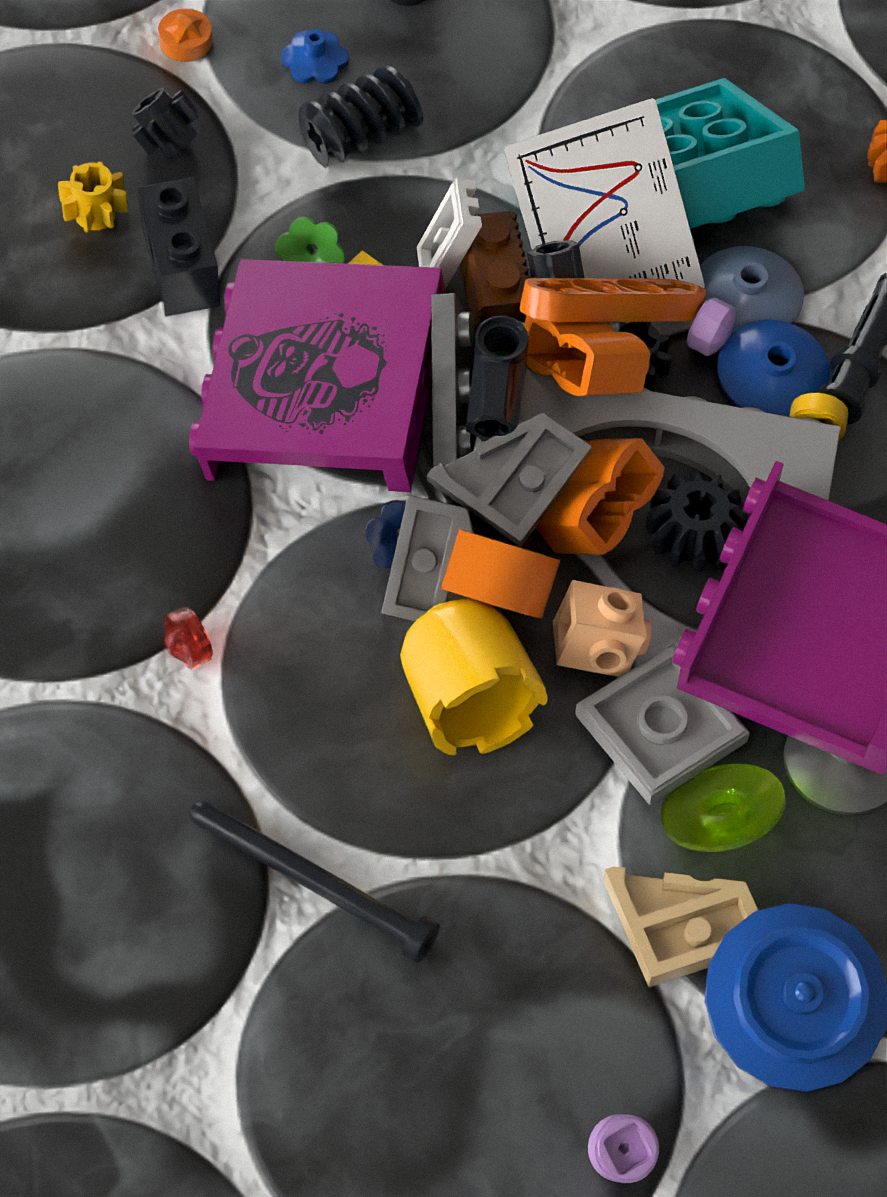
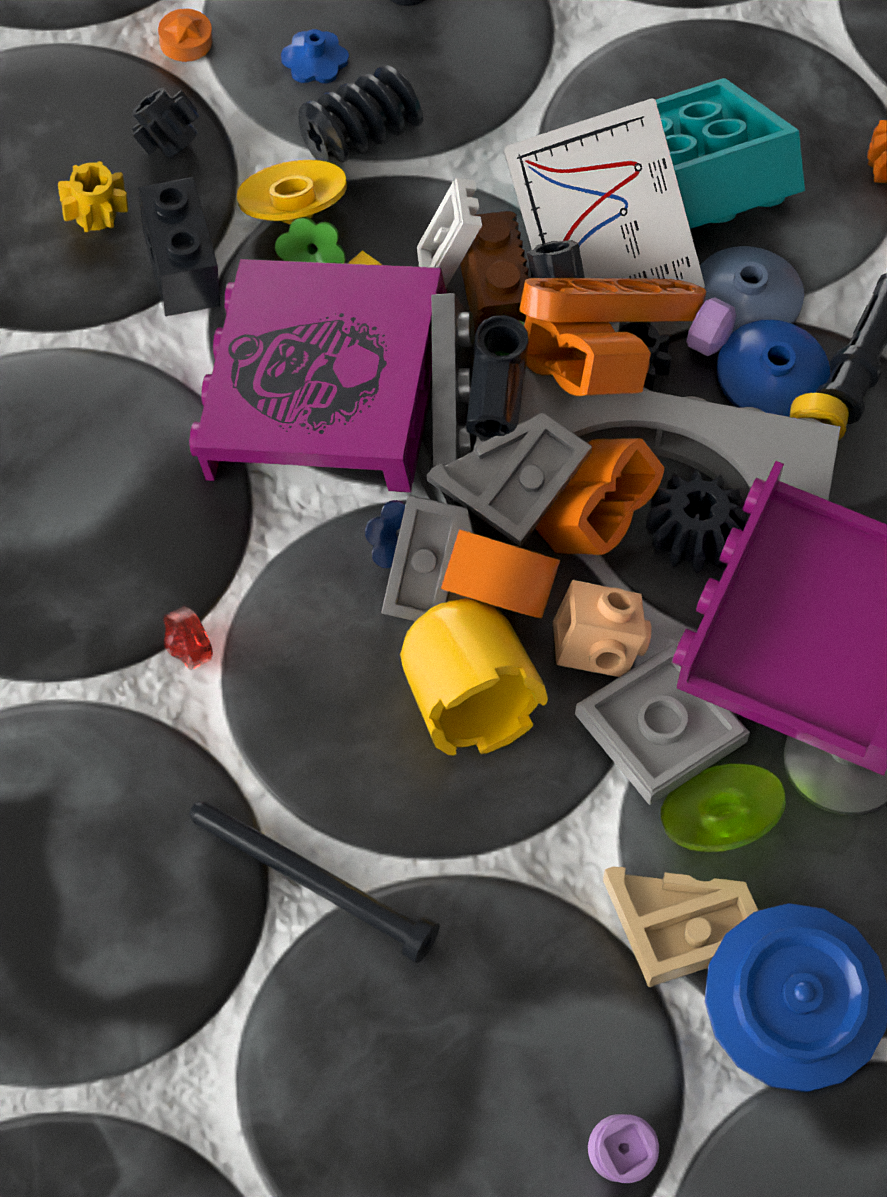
none -> yellow dish [237,160,347,224]

